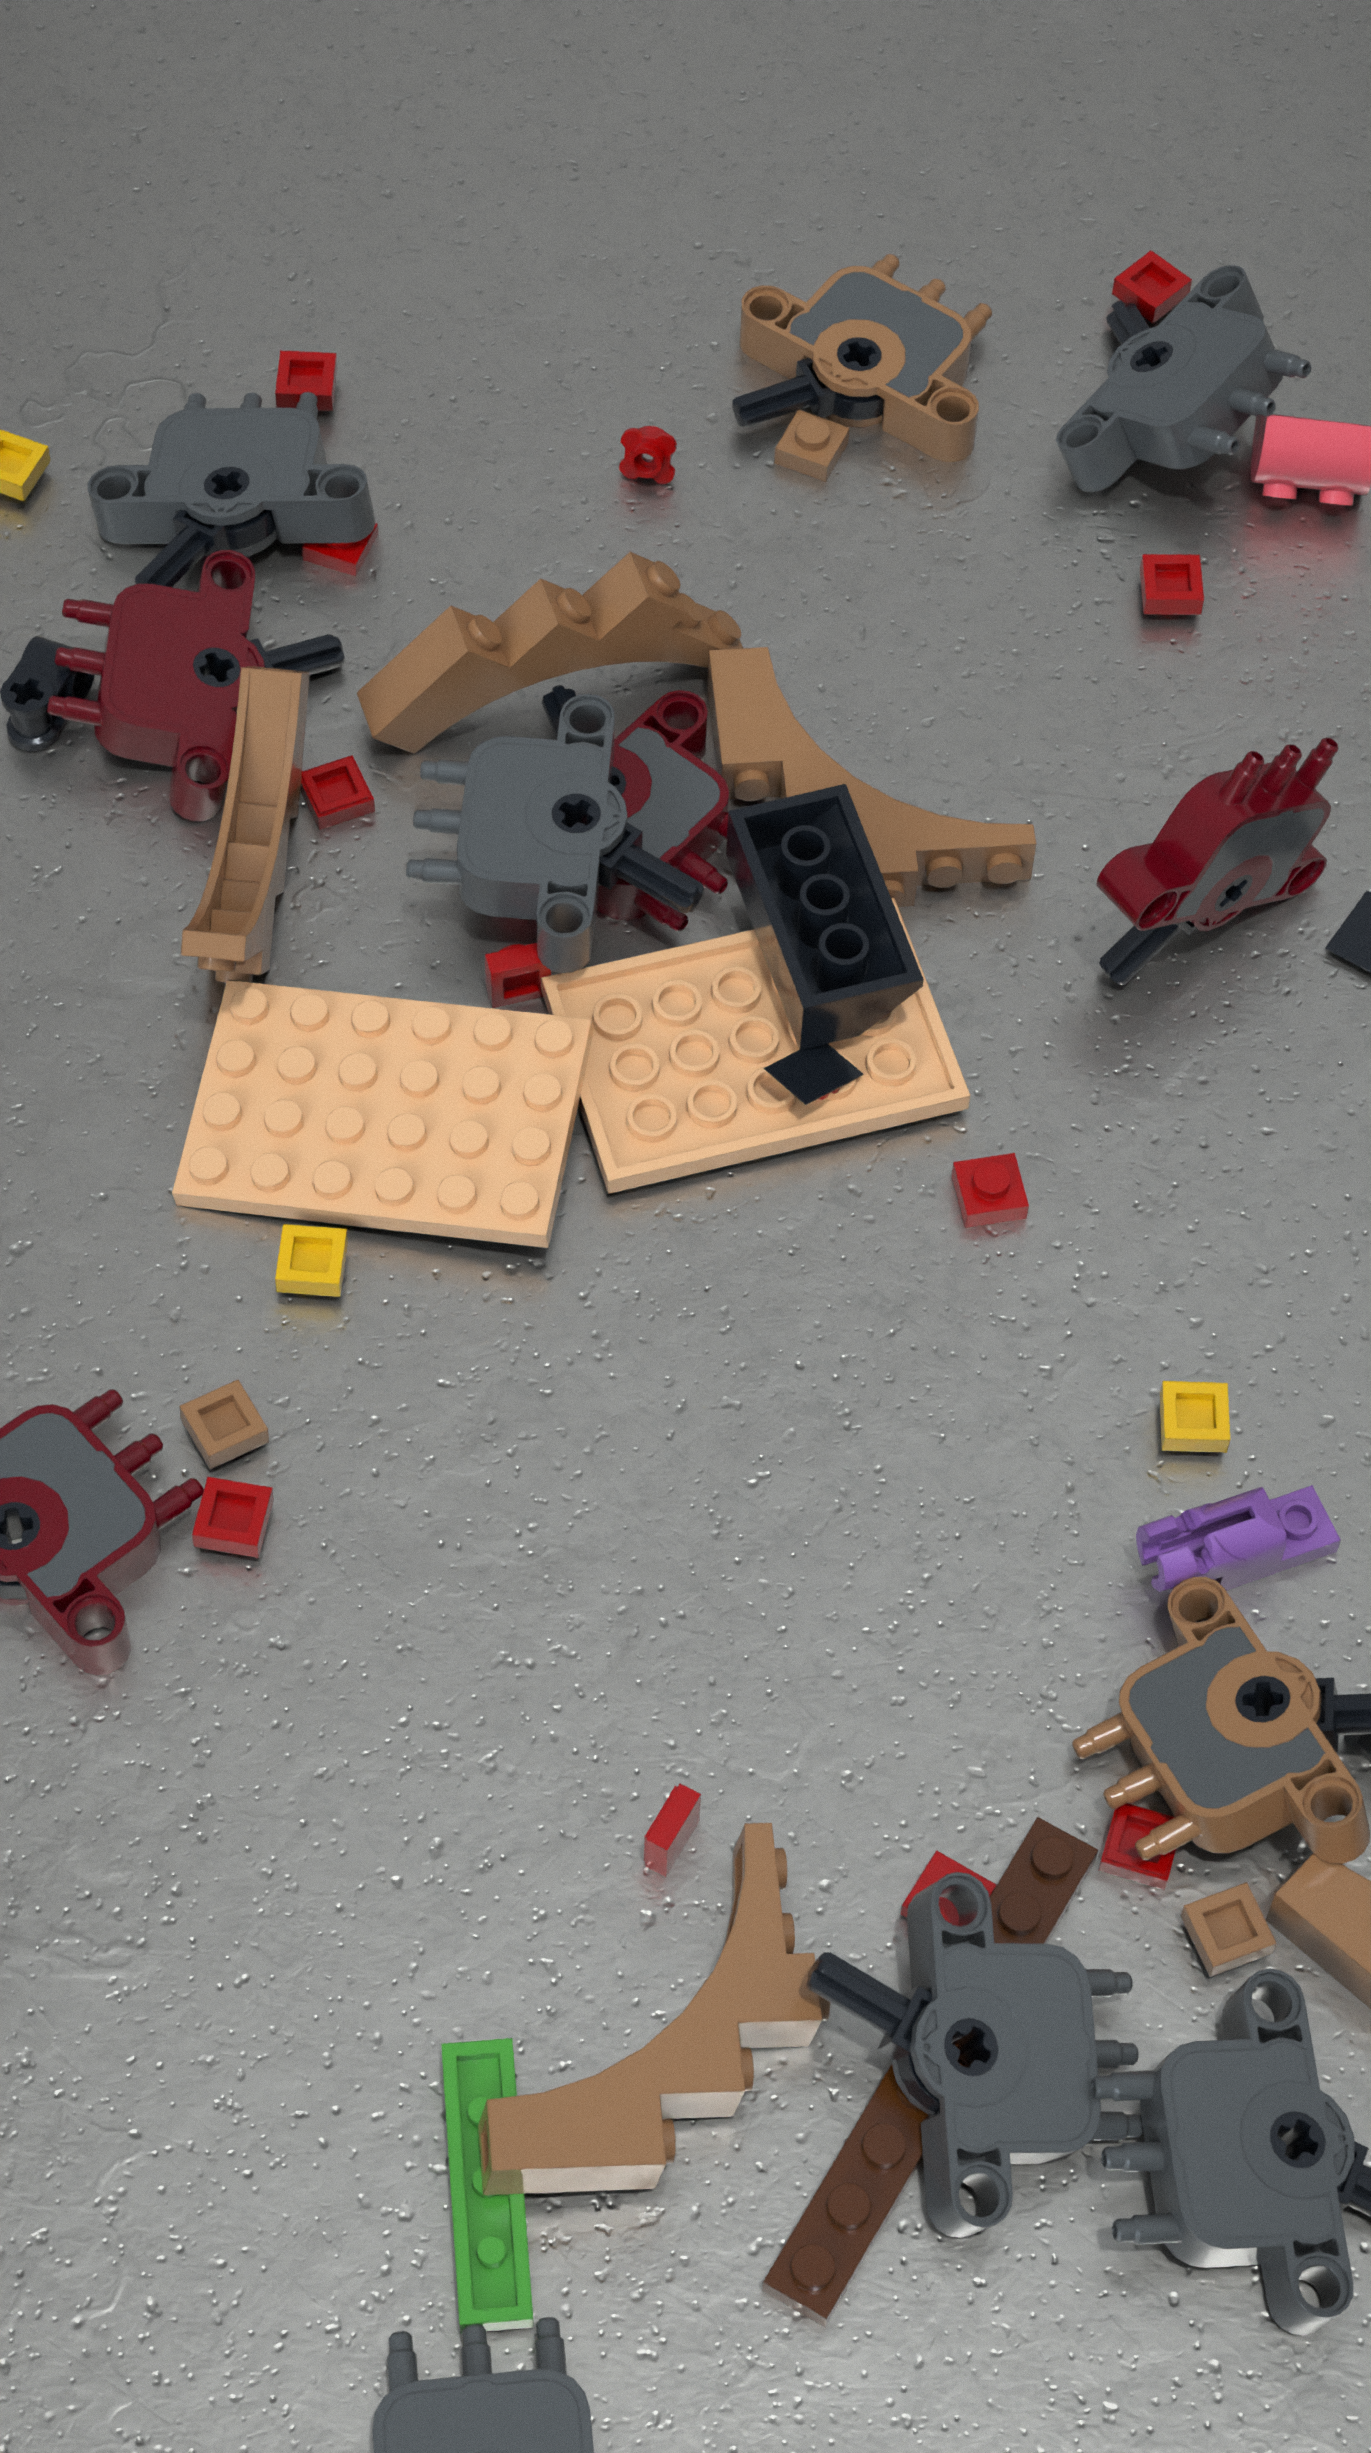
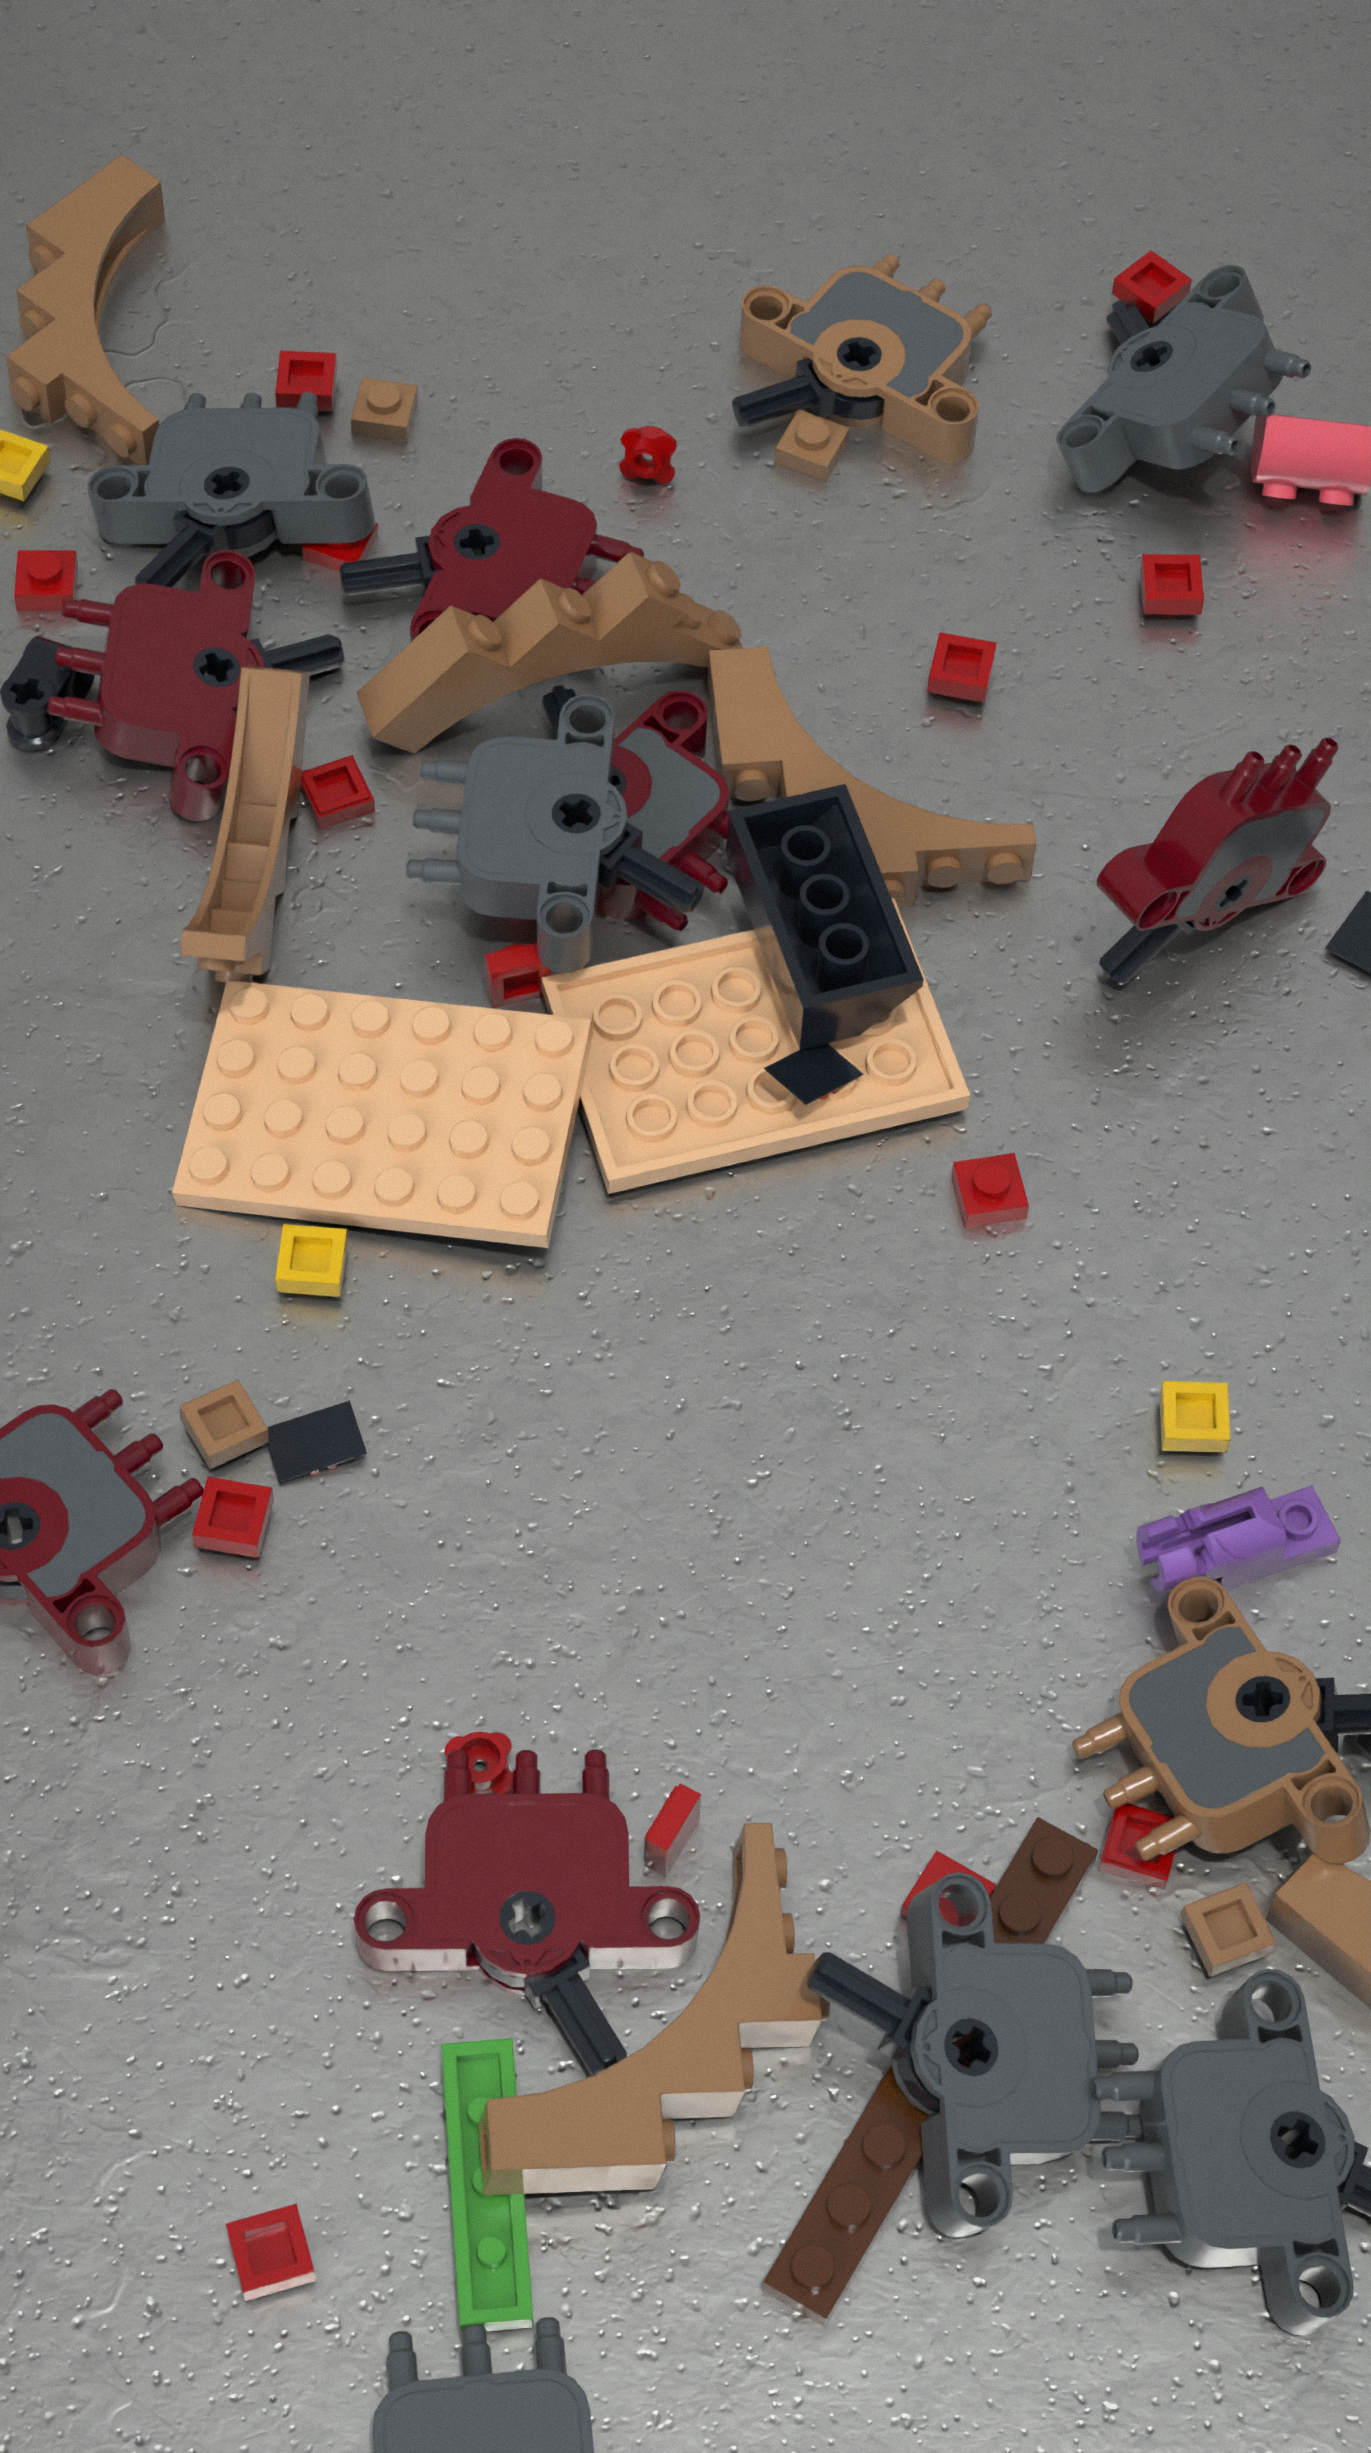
none -> medium nougat arch [6,154,165,465]
none -> red plate [14,550,78,611]
none -> red plate [226,2203,316,2301]
none -> black piece [267,1400,367,1483]
none -> dark red piece [340,438,644,643]
none -> medium nougat plate [351,377,418,442]
none -> dark red piece [354,1750,700,2076]
none -> red plate [444,1732,513,1794]
none -> red plate [927,632,997,702]

